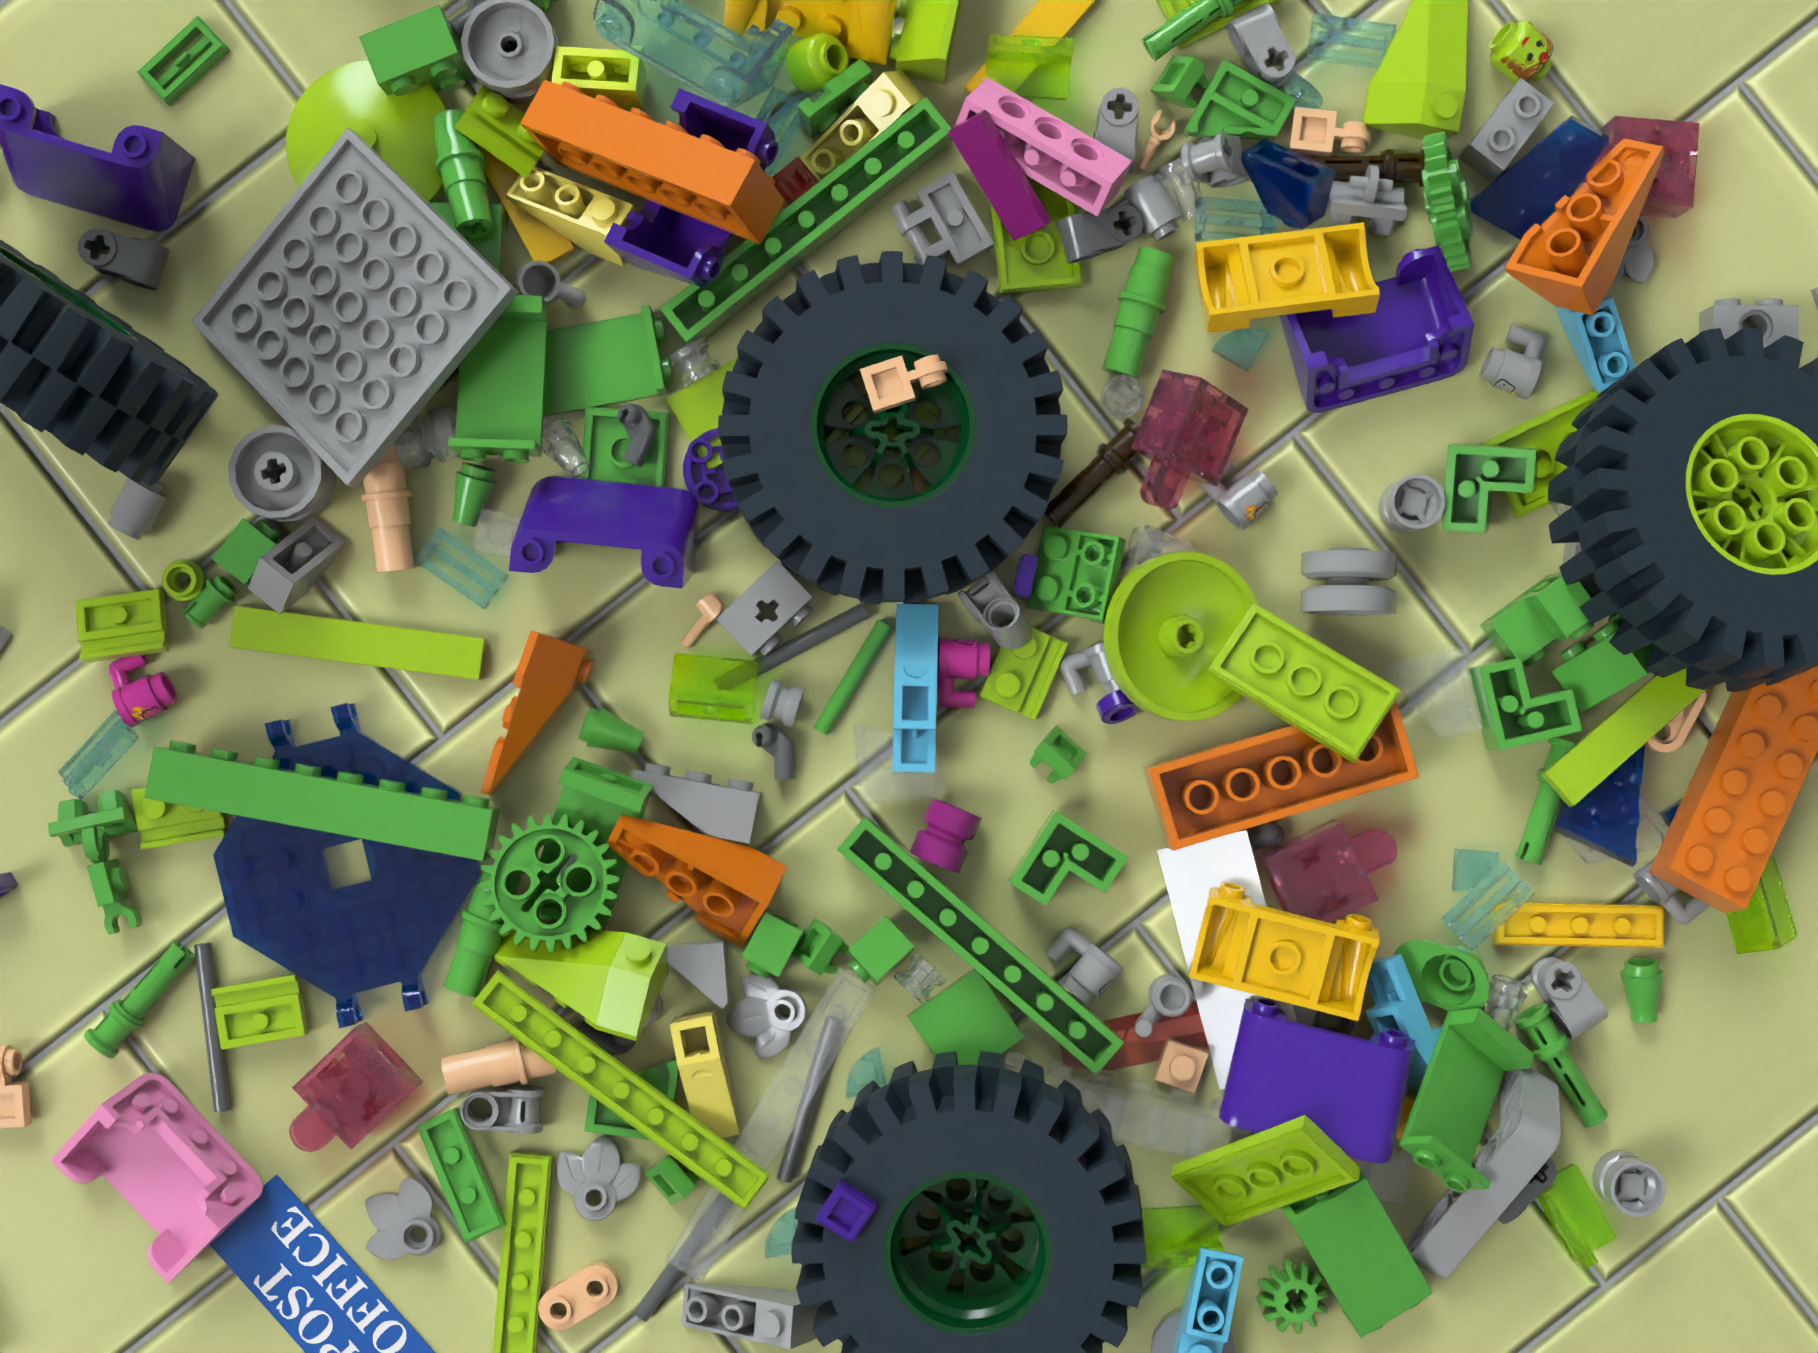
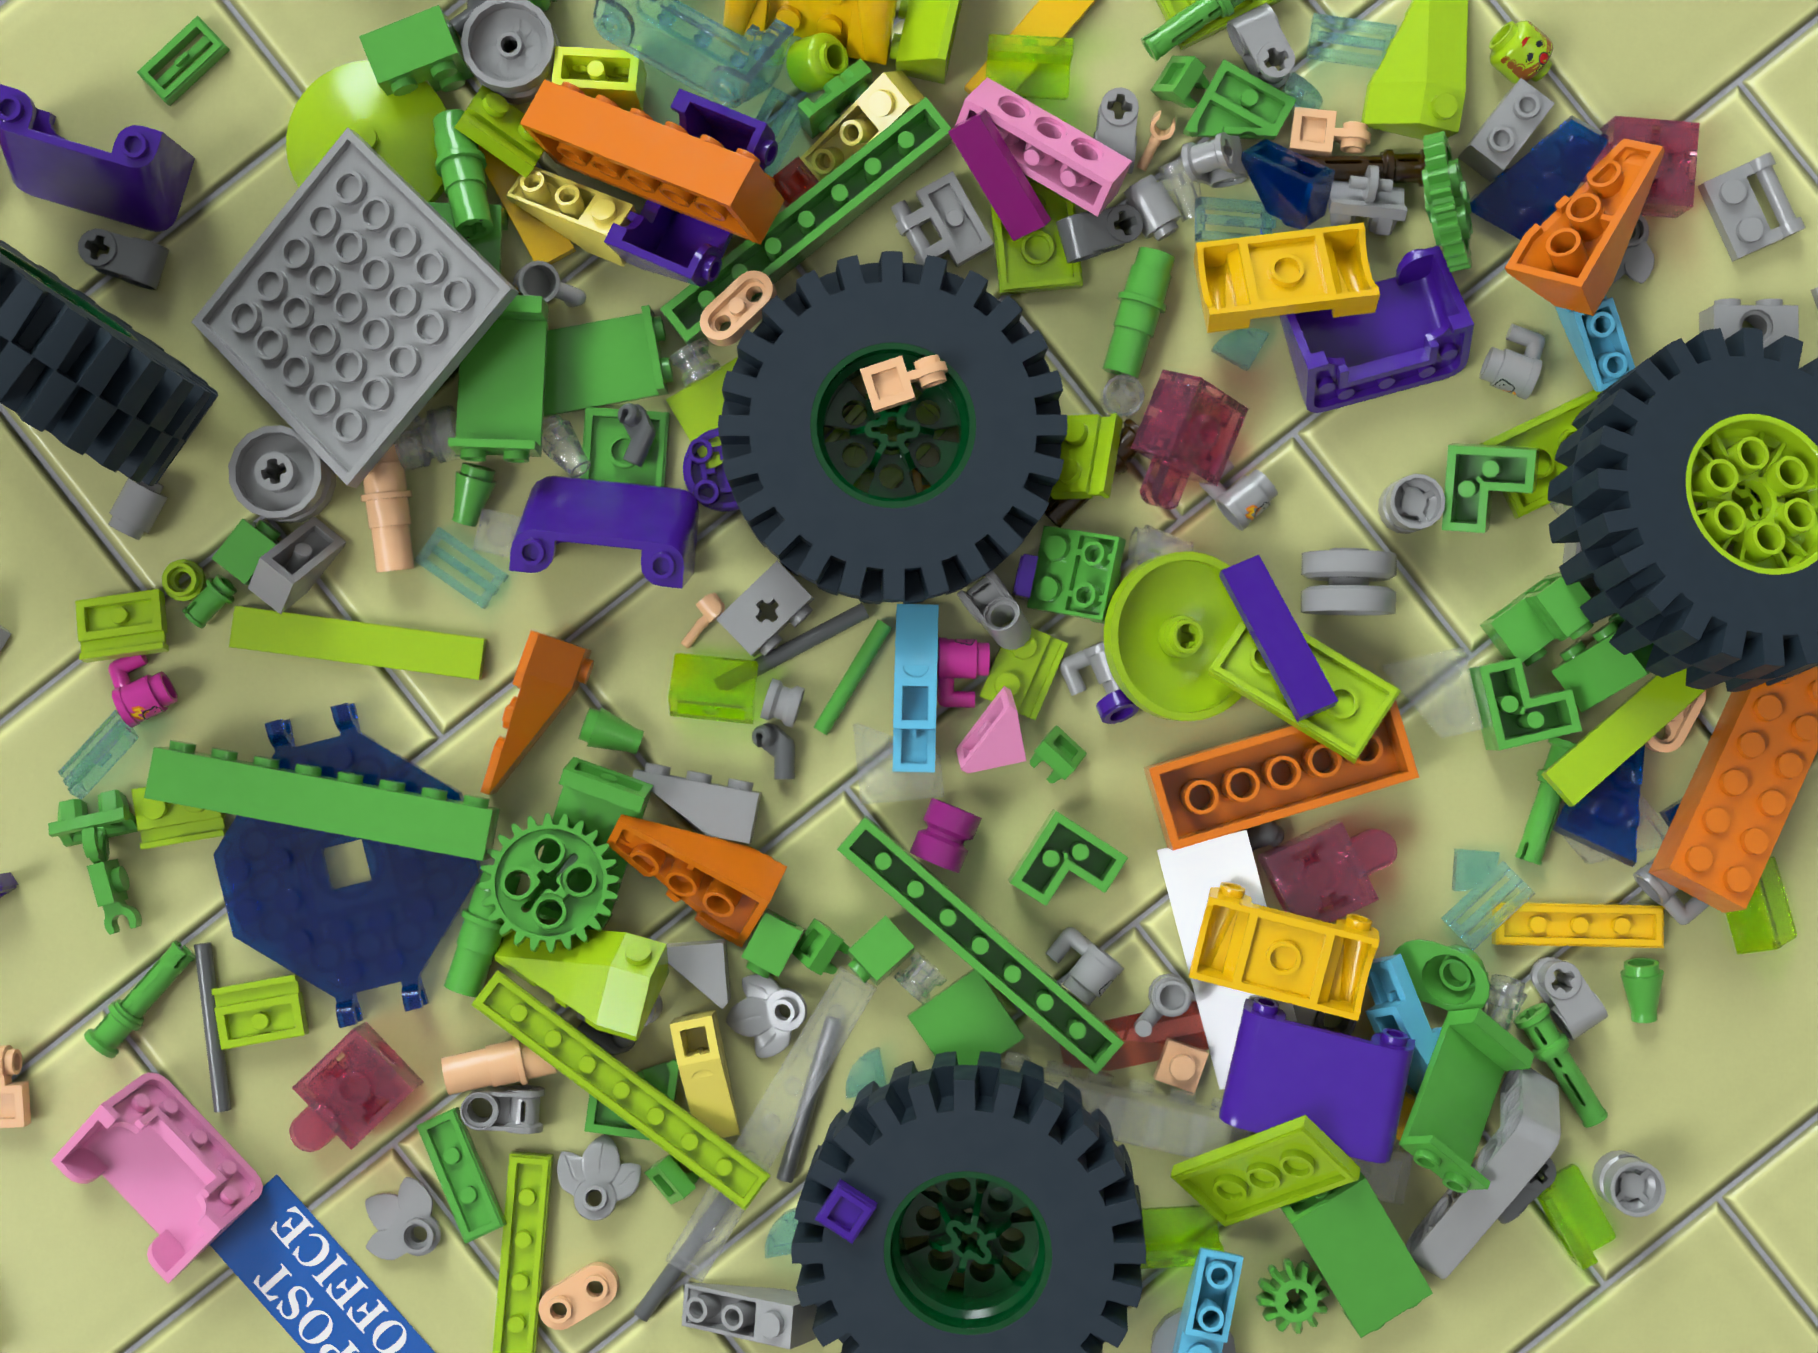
none -> light nougat plate [700,270,777,347]
none -> bright pink slope [956,686,1026,773]
none -> lime plate [1050,413,1123,499]
none -> dark purple tile [1219,555,1338,722]
none -> light grey plate [1698,152,1806,262]

